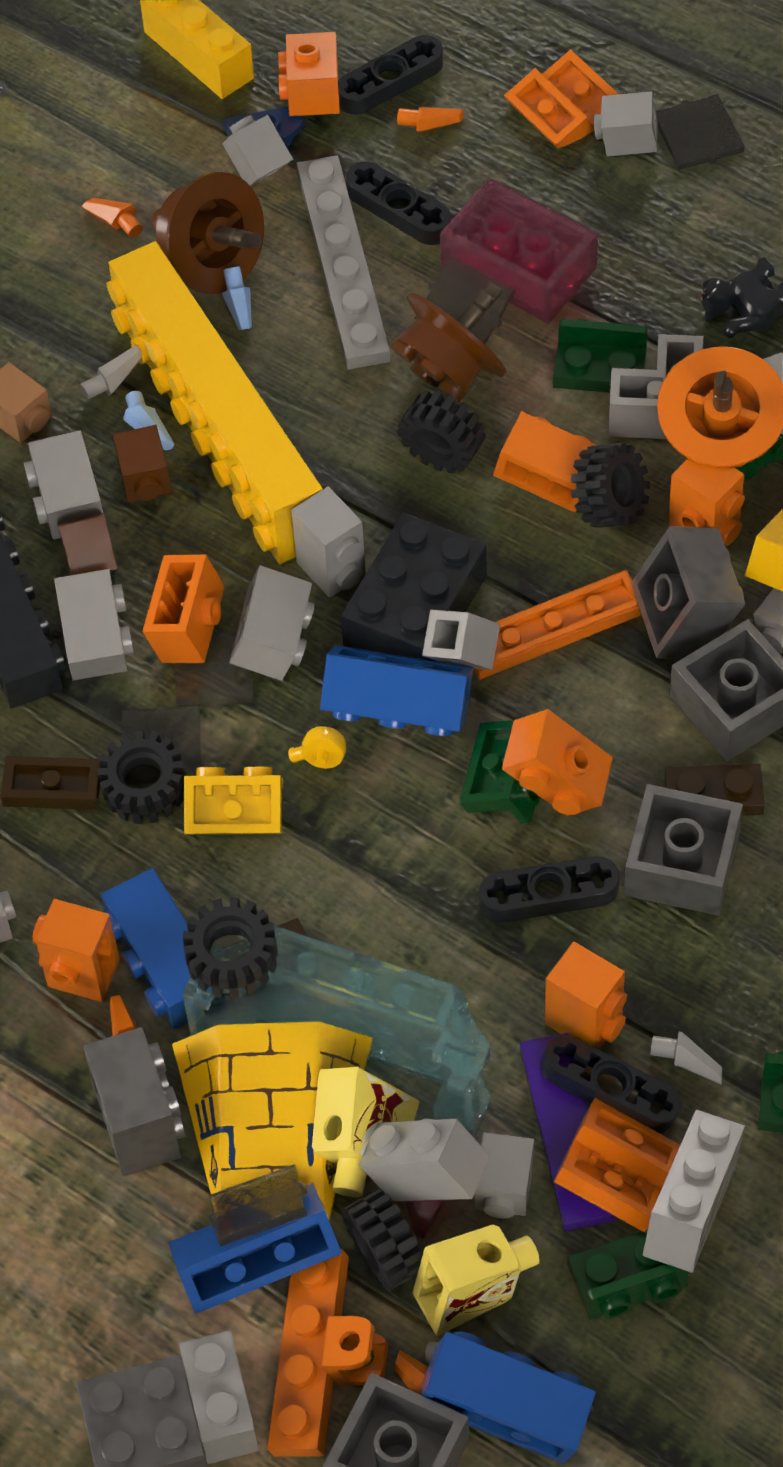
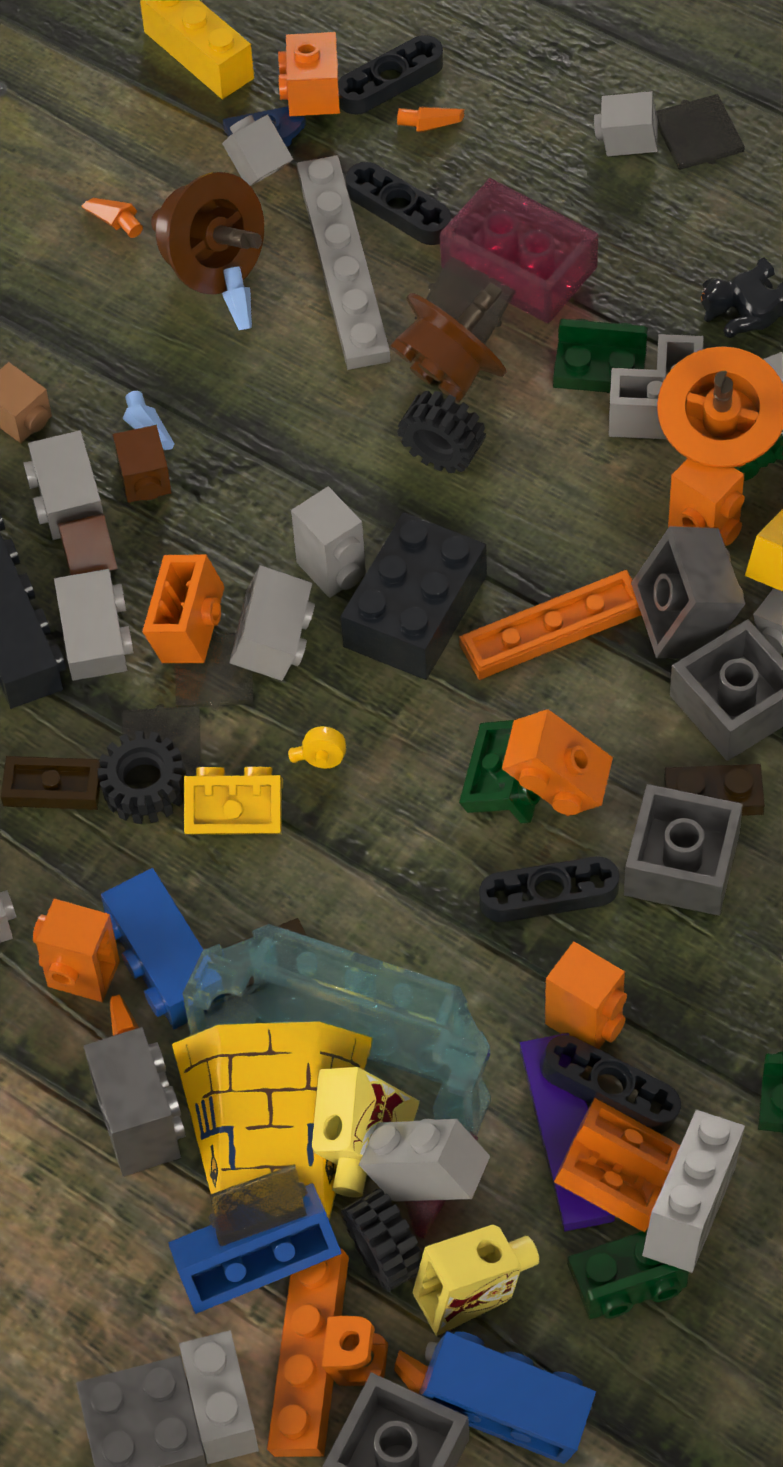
light grey bar [80,345,142,400] -> none
yellow brick [106,241,323,565] -> none
black tyre [182,897,278,998] -> none
blue brick [320,645,474,736] -> none
light grey brick [422,610,500,670] -> none
light grey brick [474,1132,534,1219] -> none
orange brick [493,411,596,513] -> none
orange slope [504,49,618,149] -> none
black tyre [571,443,650,527] -> none
light grey bar [650,1031,722,1085] -> none

